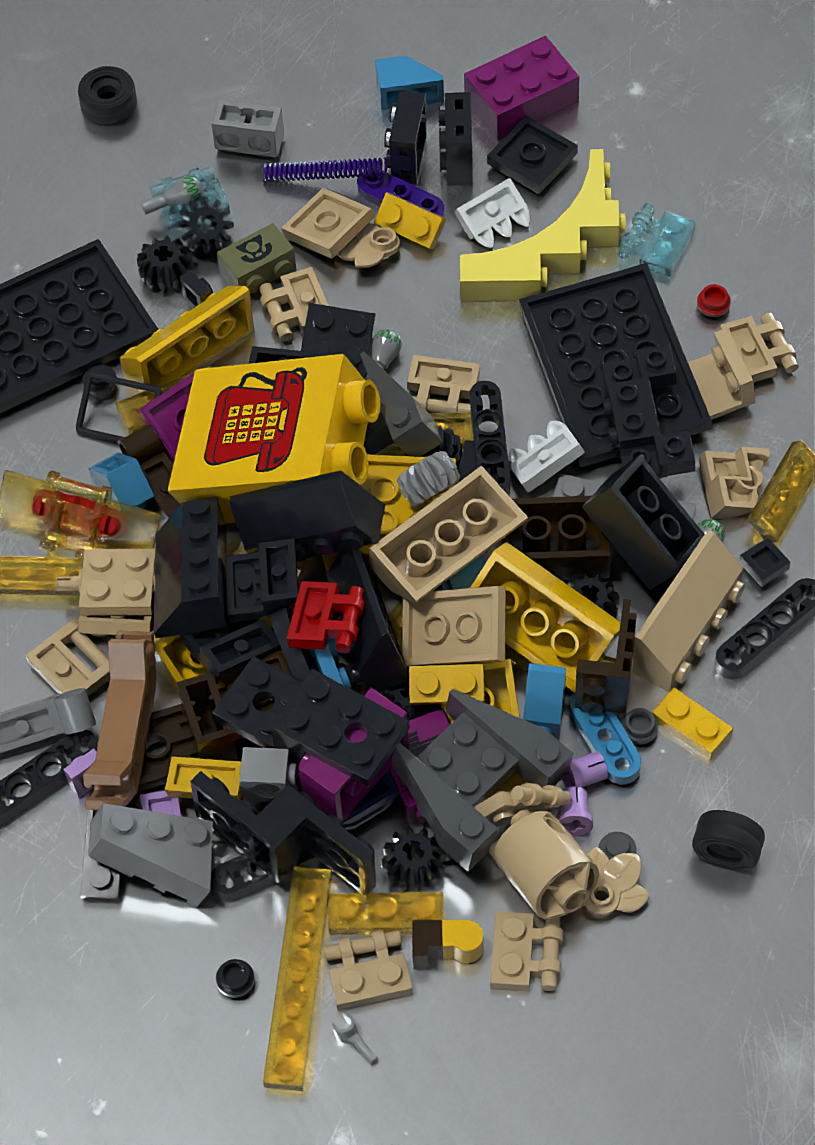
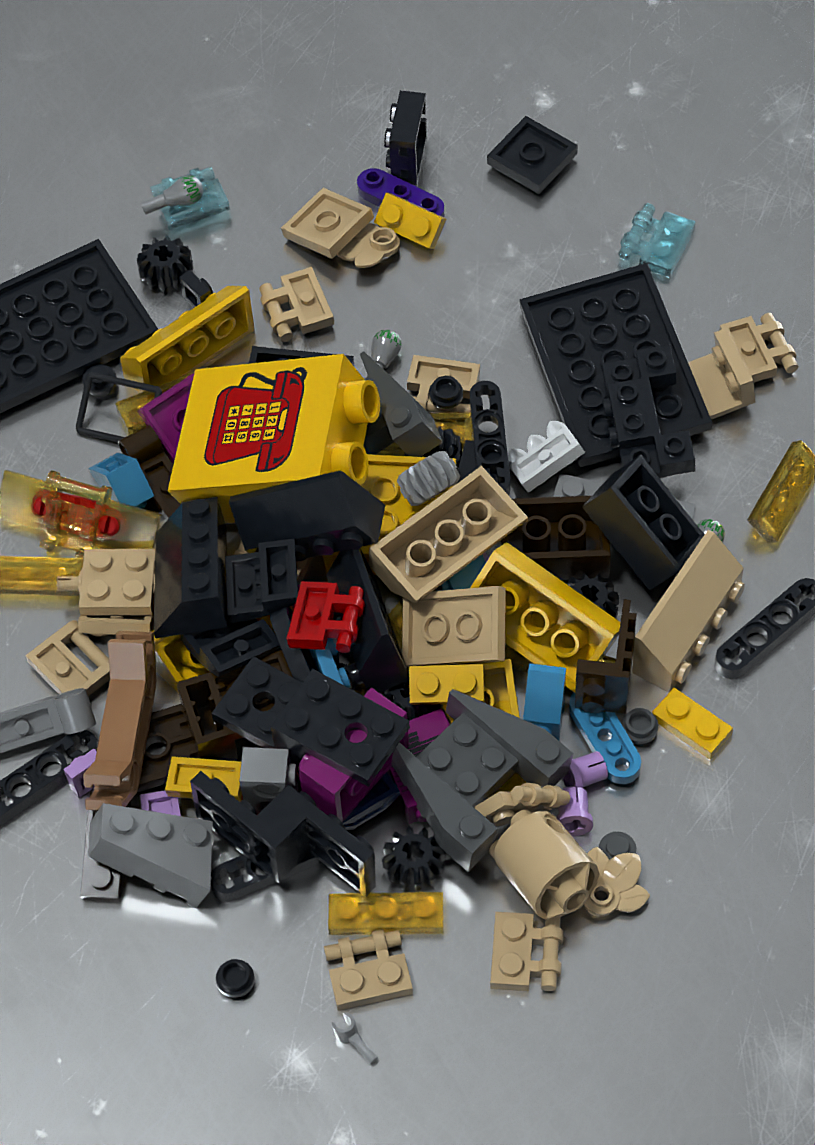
black tyre [78,66,137,125] -> none
black gear [177,197,234,254] -> none
light grey brick [211,99,284,157] -> none
olive brick [217,223,296,293] -> none
dark purple piece [263,157,388,182] -> none
clear yellow plate [263,867,332,1092] -> none
black plate [301,303,376,379] -> none
dark azure slope [375,56,444,110] -> none
leg [412,920,484,970] -> none
black piece [438,92,473,185] -> none
white plate [454,178,530,248] -> none
light yellow arch [460,149,626,302] -> none
magenta brick [464,35,580,141] -> none
black tyre [692,810,765,870] -> none
red plate [697,284,731,317] -> none
tan slope [698,446,770,519] -> none
black plate [739,537,791,587] -> none
none -> black plate [429,376,463,409]

